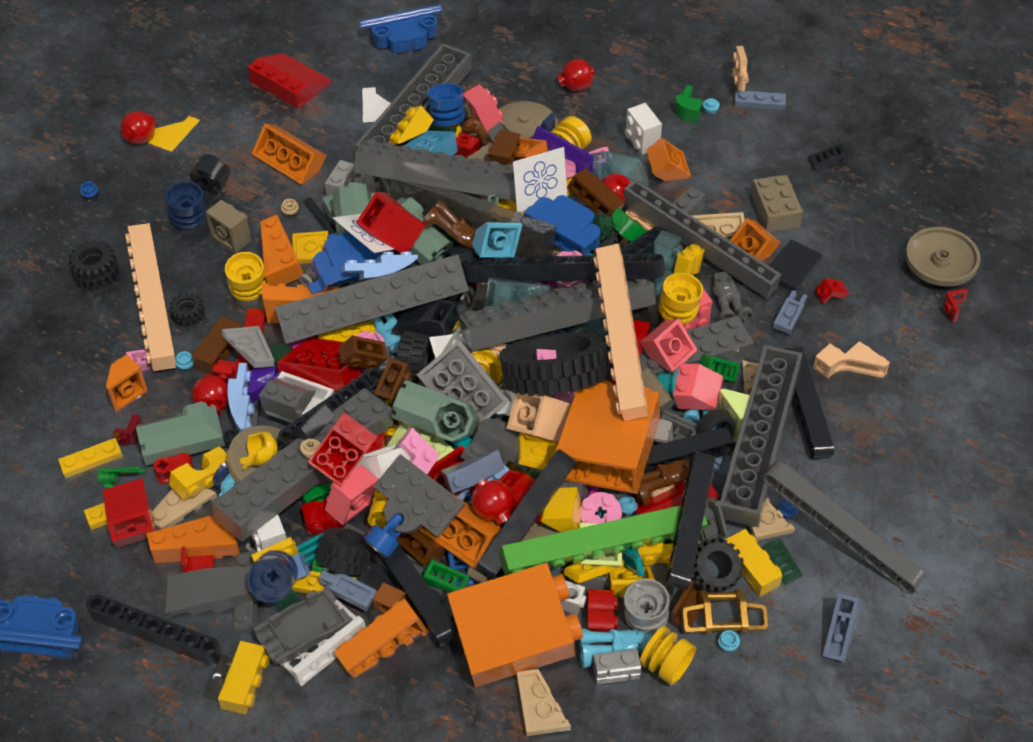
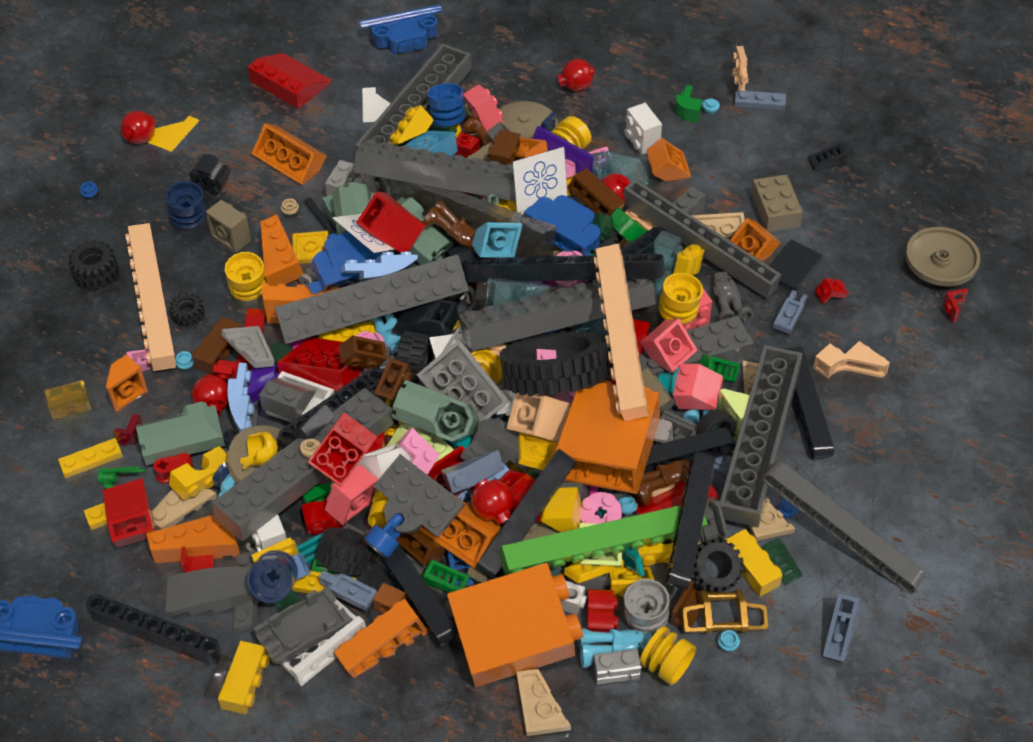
none -> clear yellow brick [45,380,92,420]

